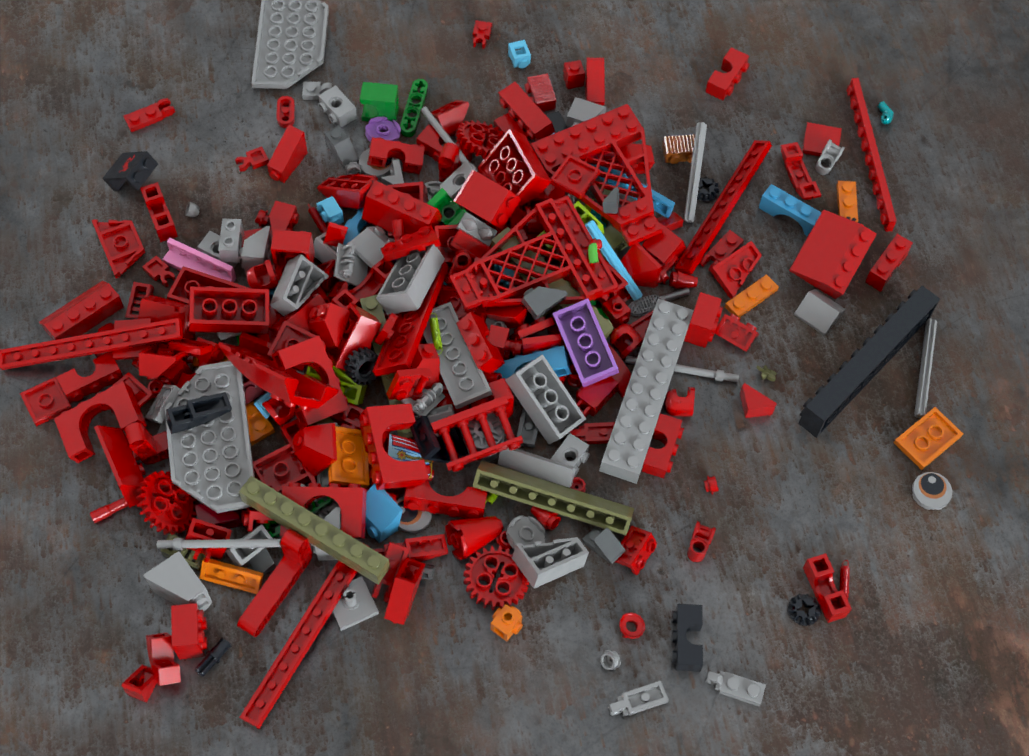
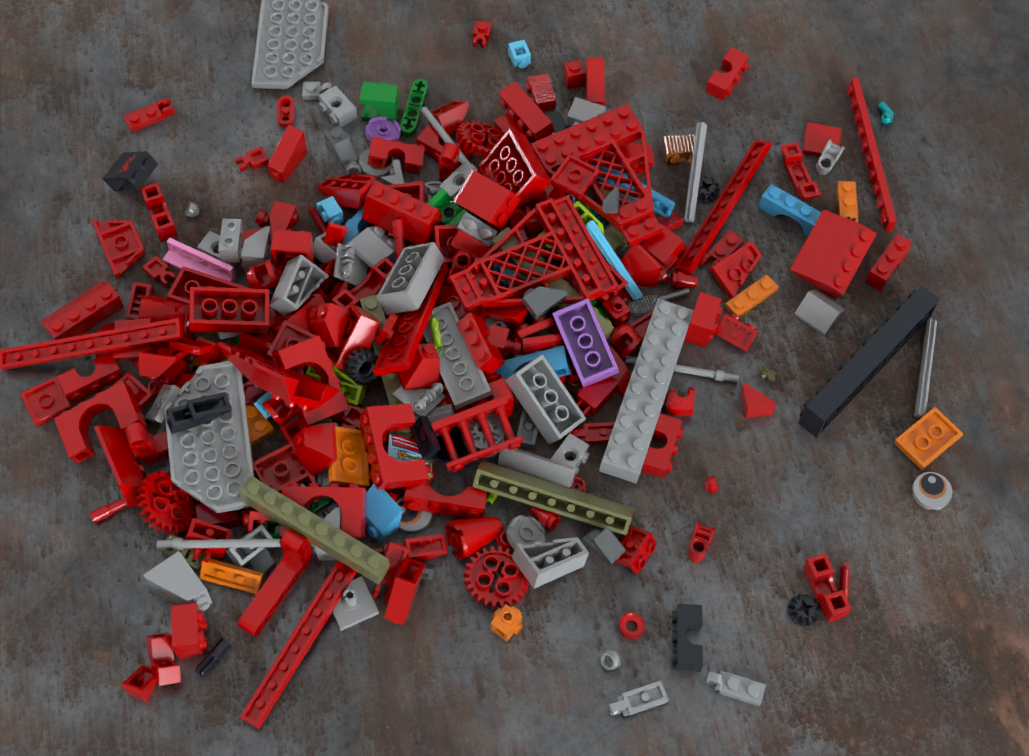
red wing [380,225,441,262] -> none
red plate [387,368,432,401] -> none
bright green arm [588,238,602,263] -> none

